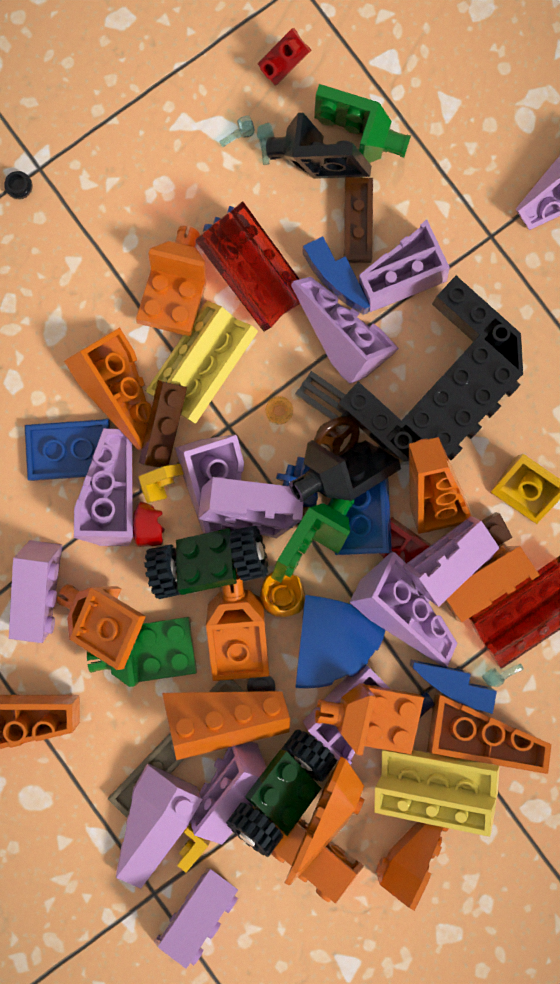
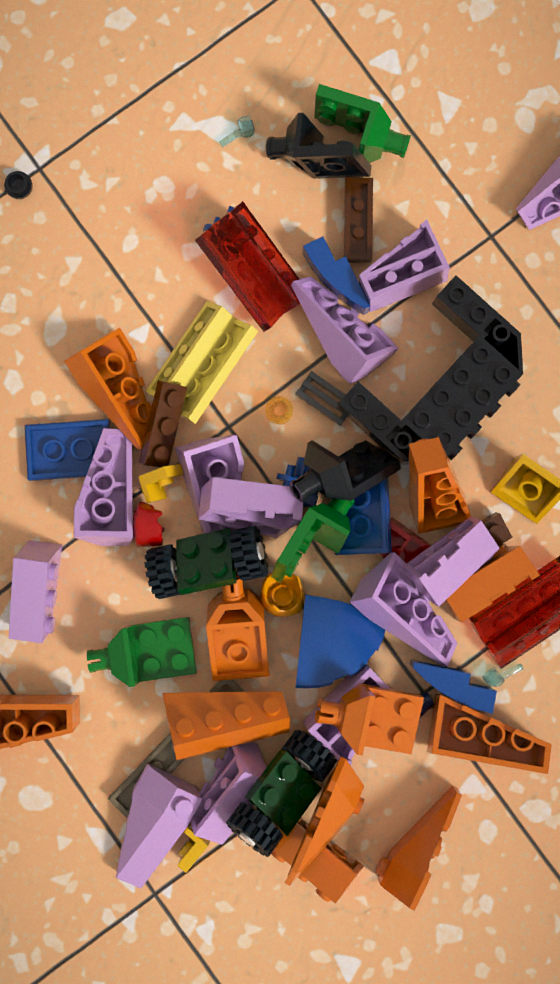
orange plate [57,584,146,670] -> none
orange plate [136,226,206,337] -> none
lavender wedge [154,868,238,969] -> none
black plate [247,676,275,692] -> none
clear light blue hand [257,123,274,165] -> none
red hips [258,28,312,86] -> none
reddish brown piece [313,416,360,456] -> none
light yellow slope [374,749,499,837] -> none

